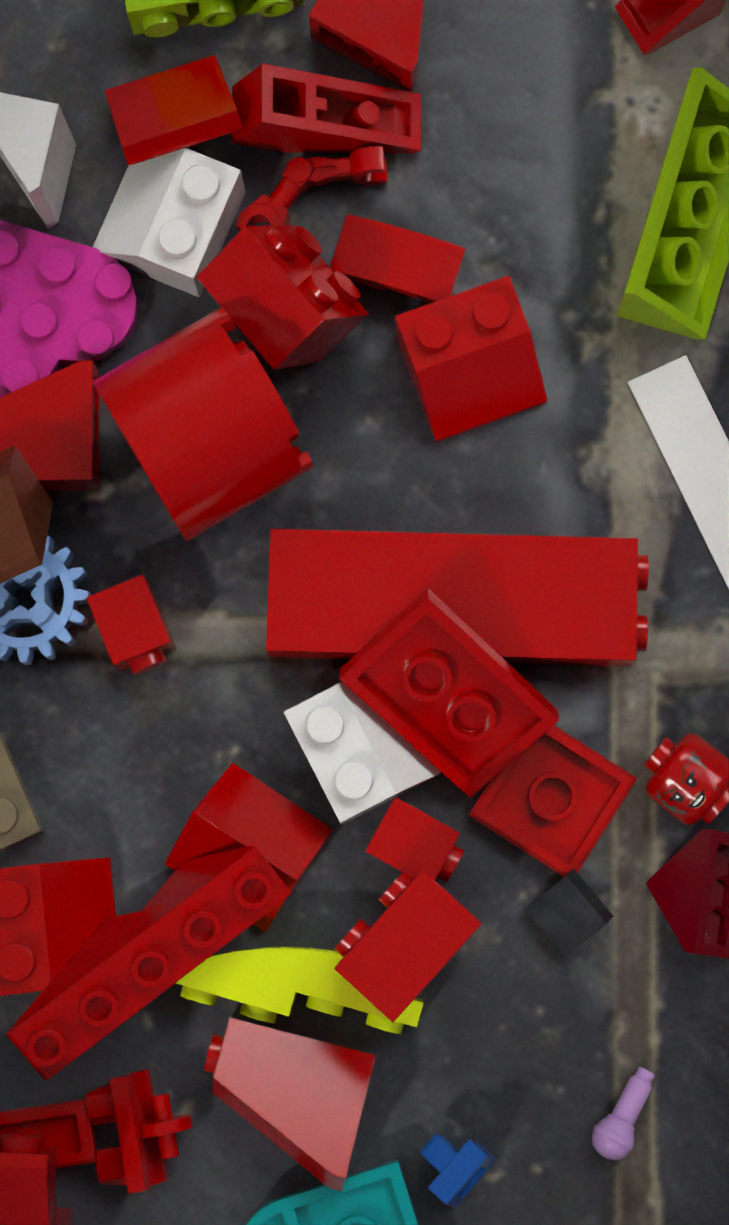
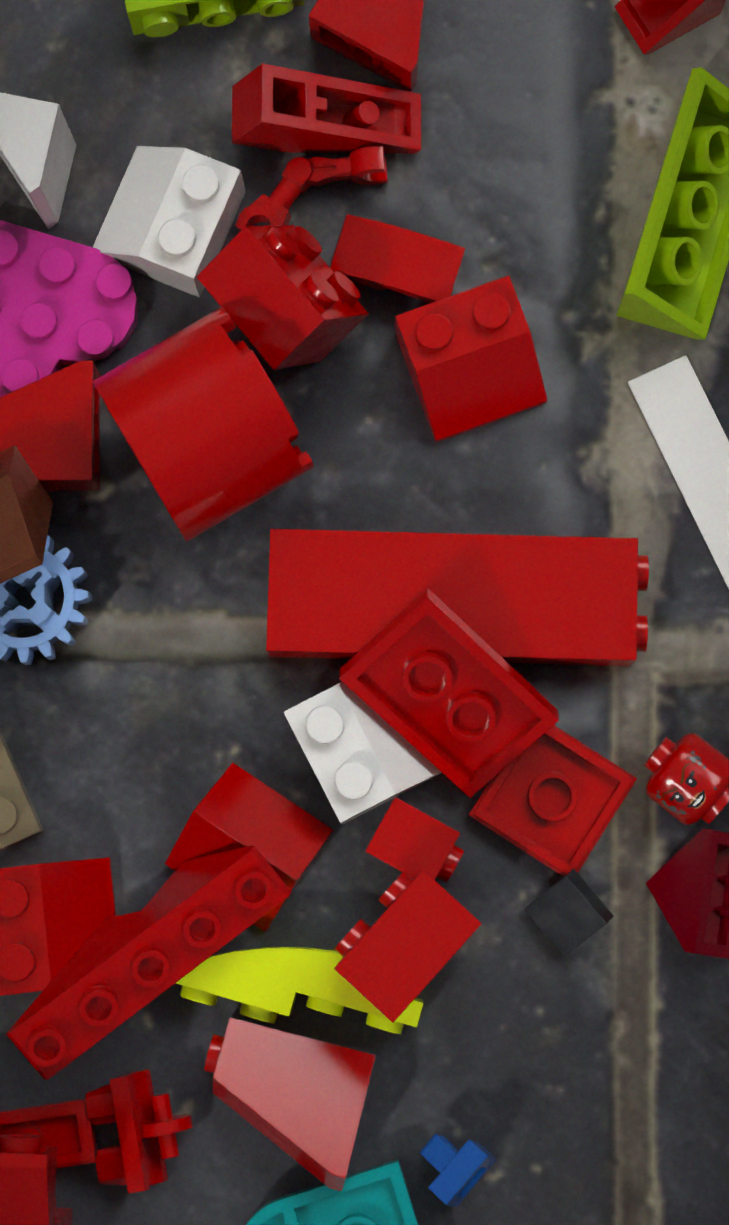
red brick [86,574,176,675] -> none
red tile [104,55,243,165] -> none
lavender piece [592,1067,655,1160] -> none

